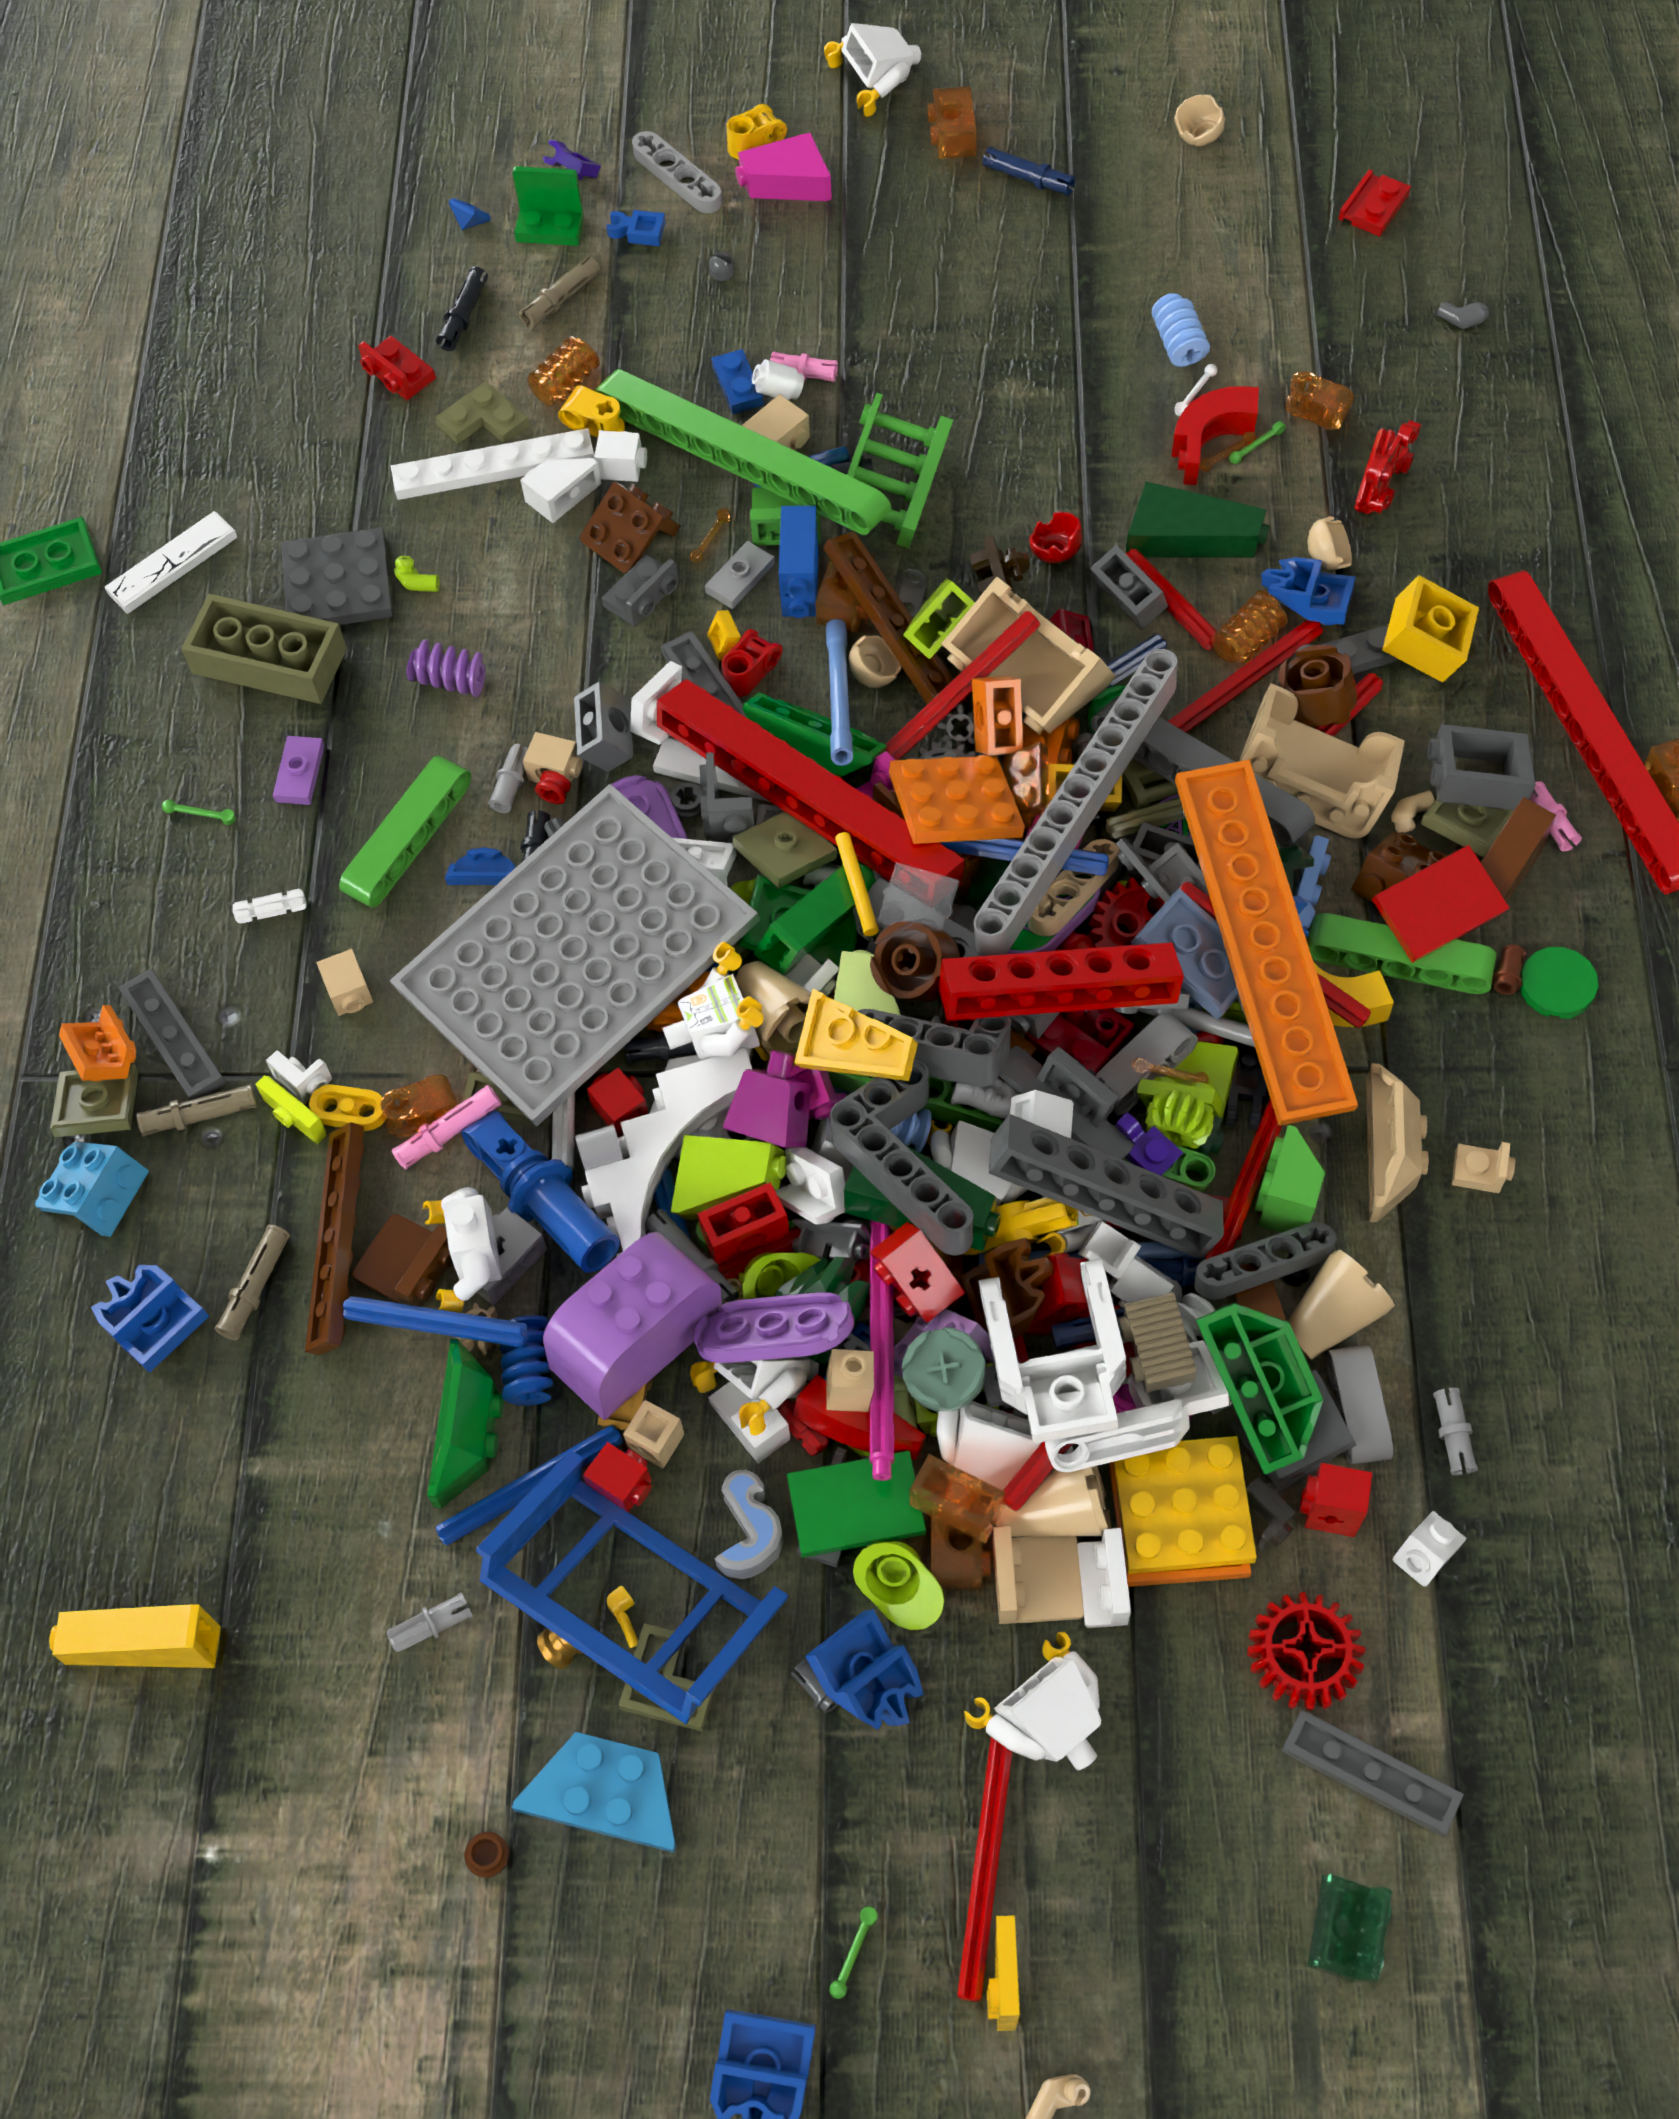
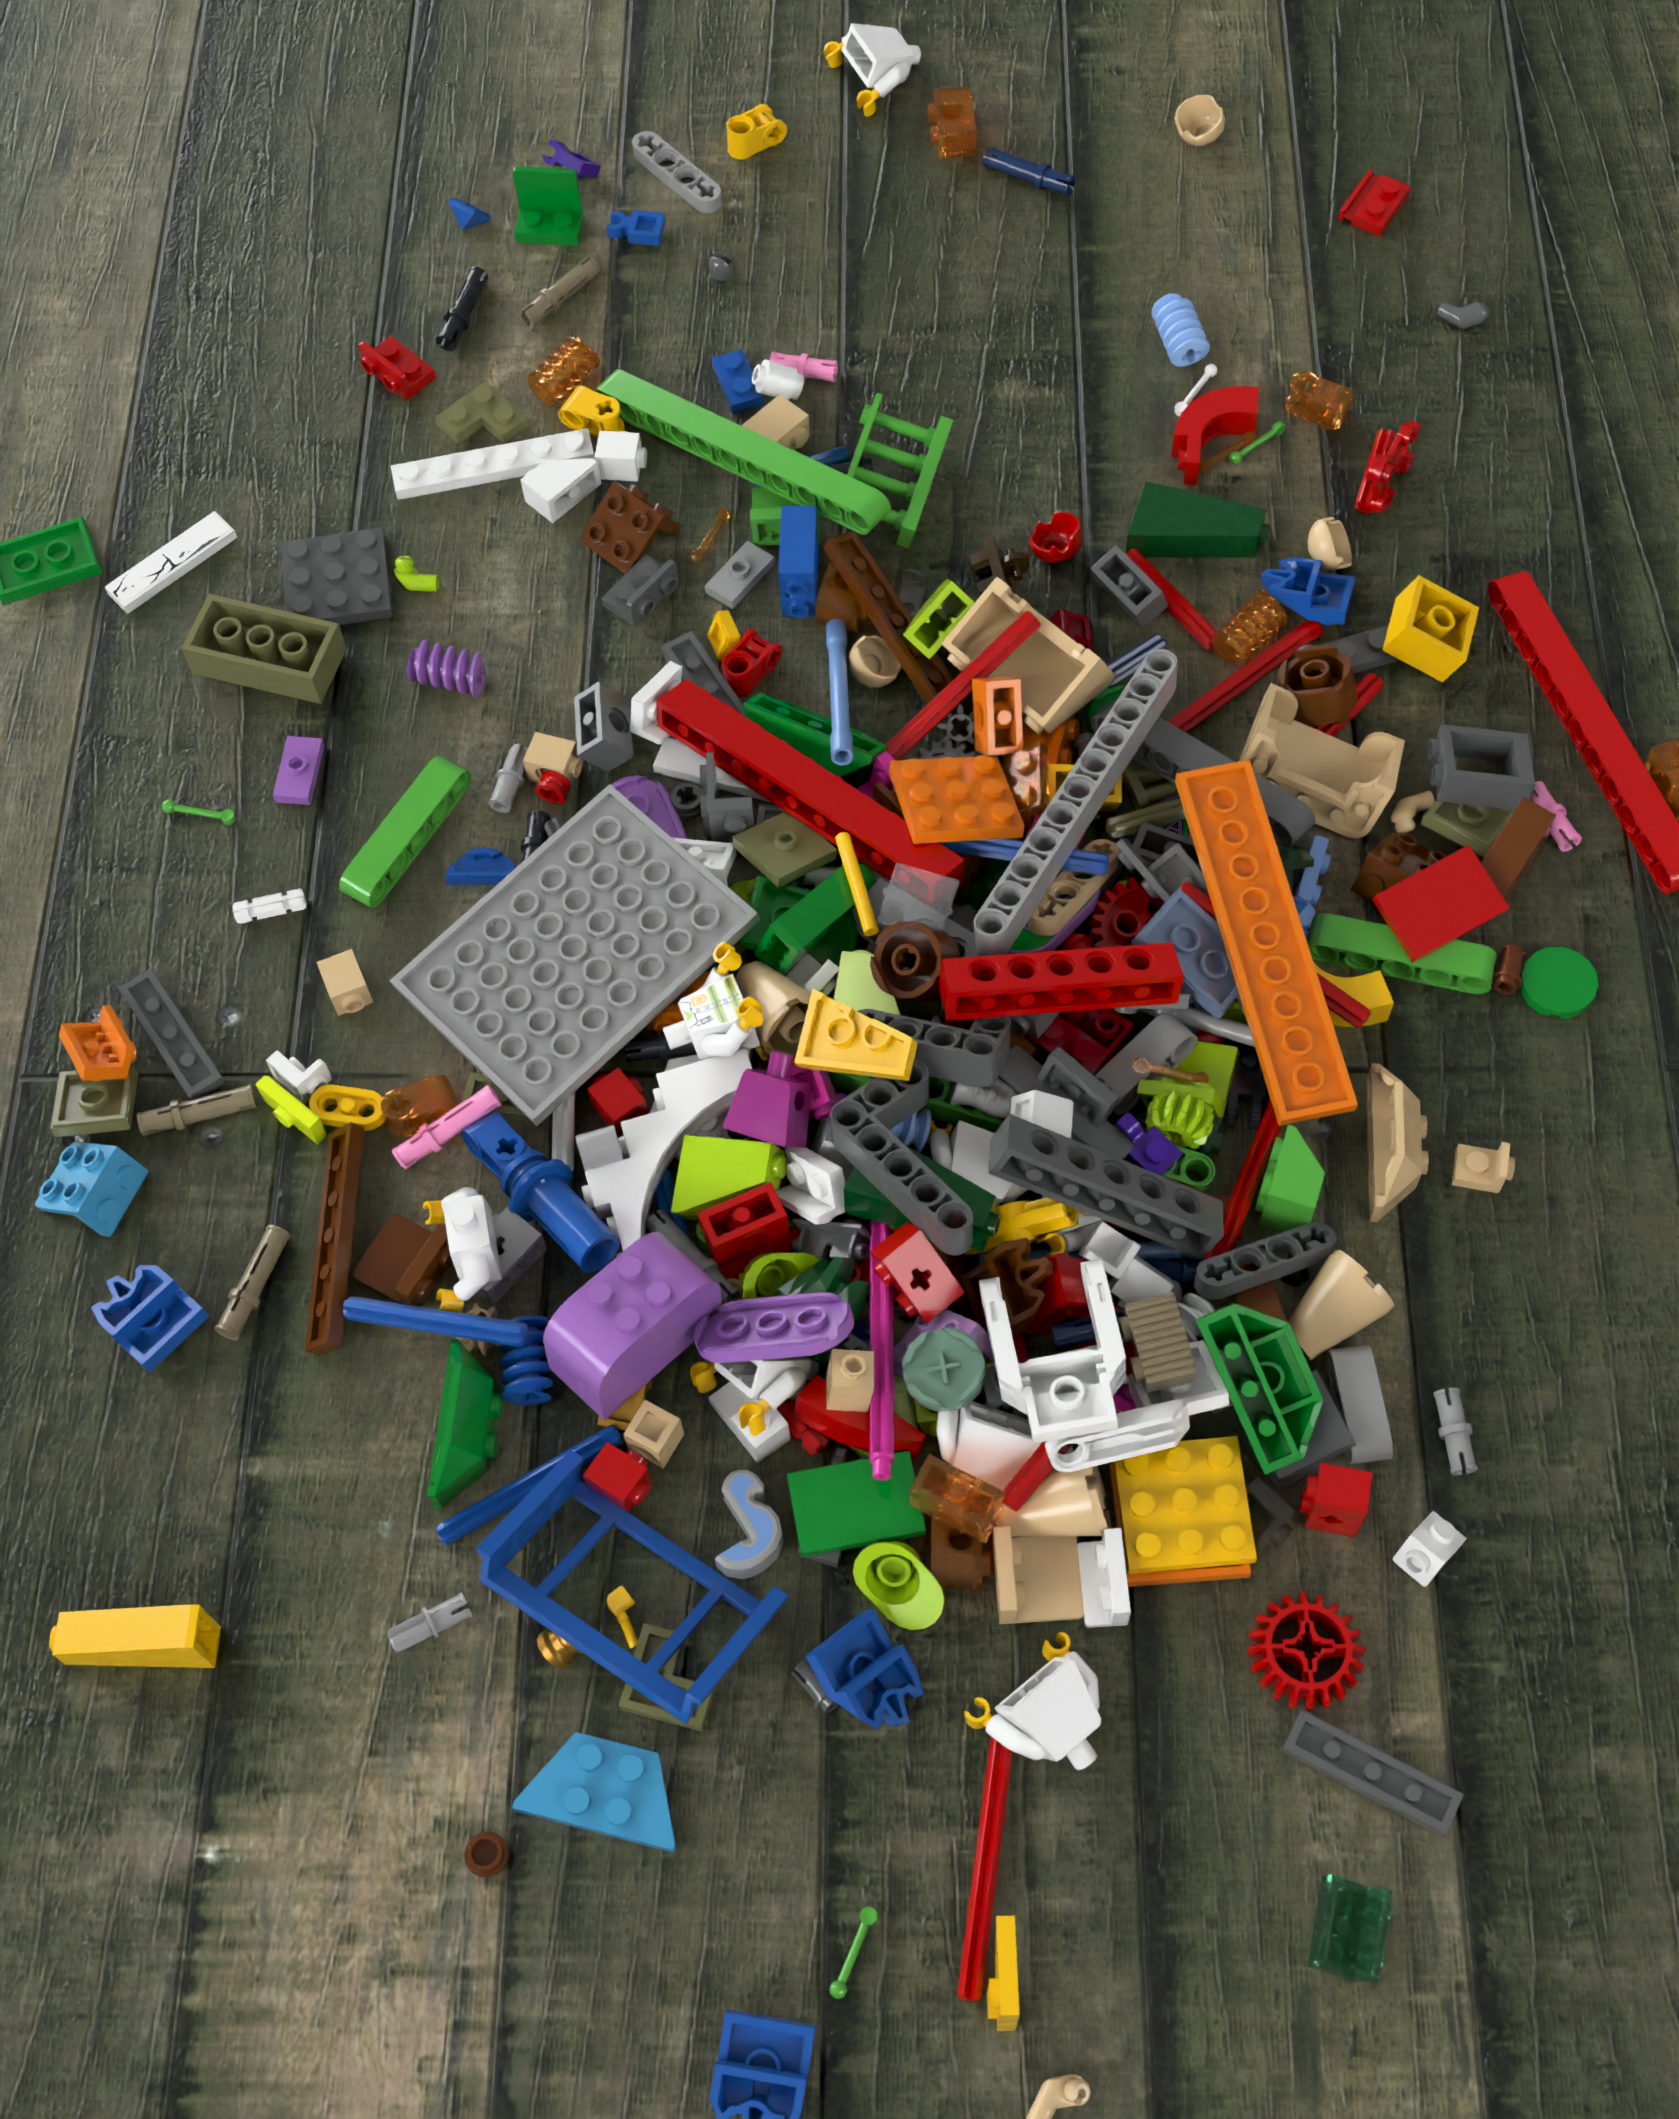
dark pink slope [735,132,832,201] -> none

